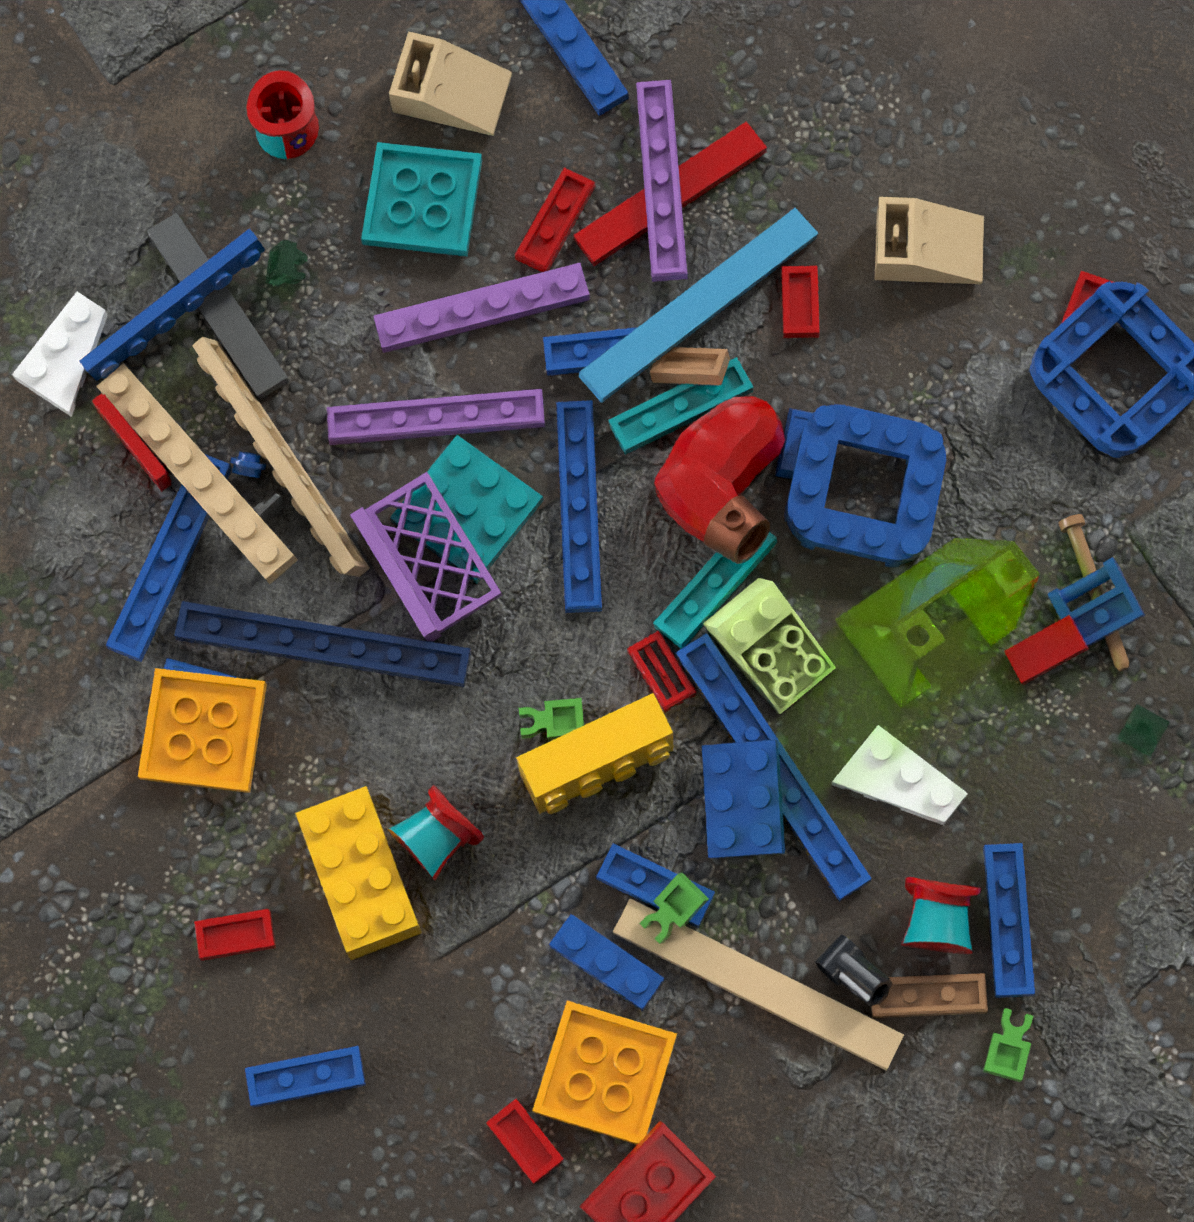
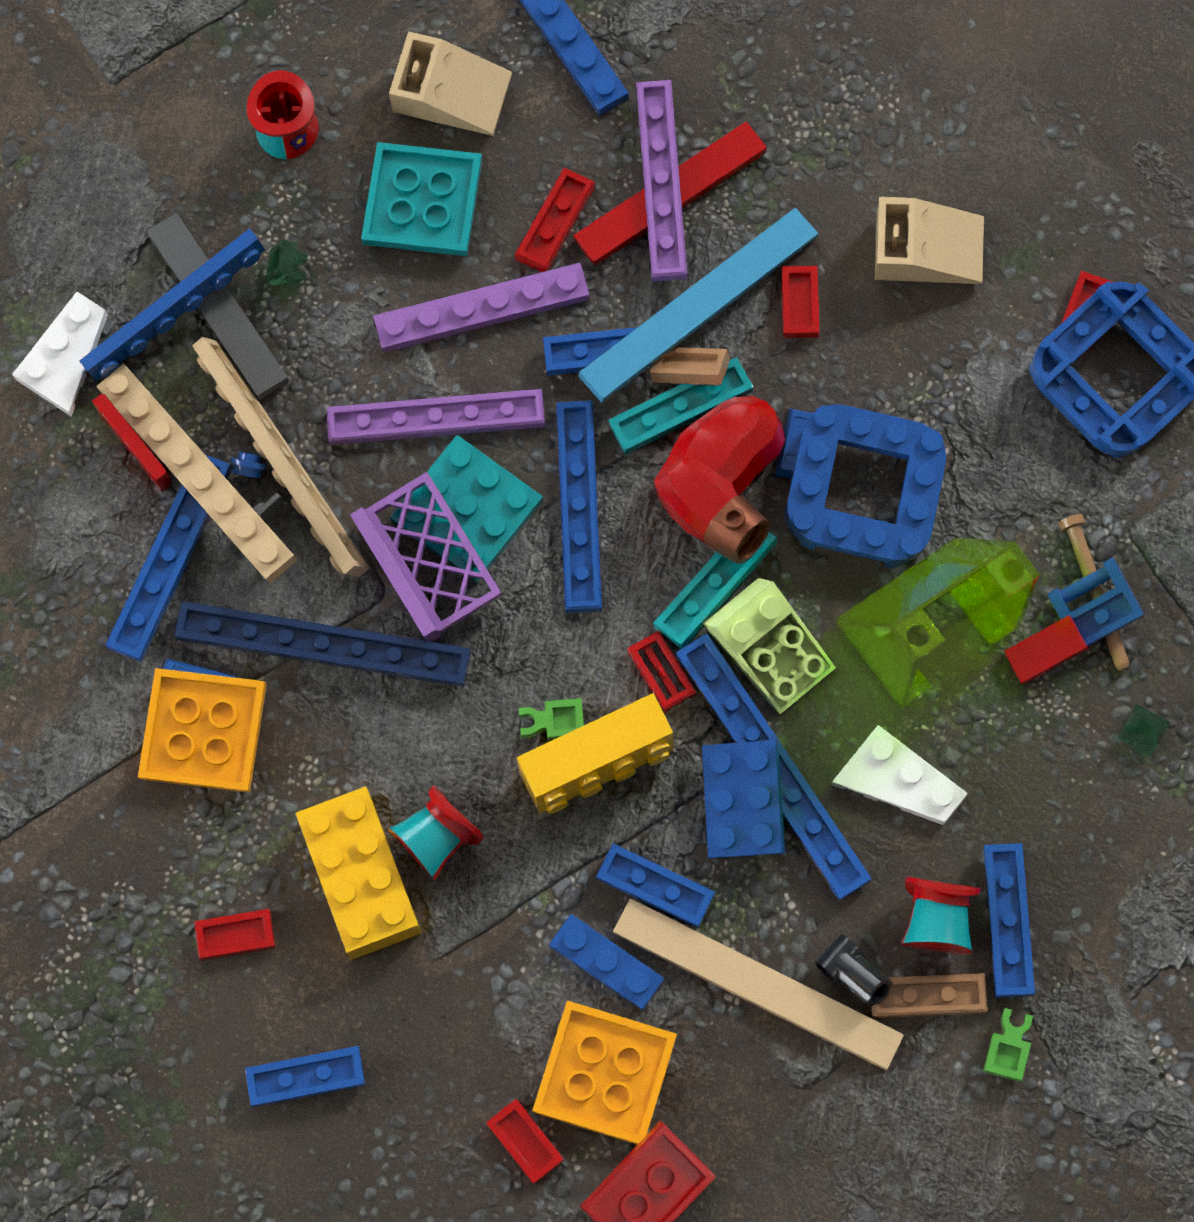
bright green plate [639,873,709,944] -> none

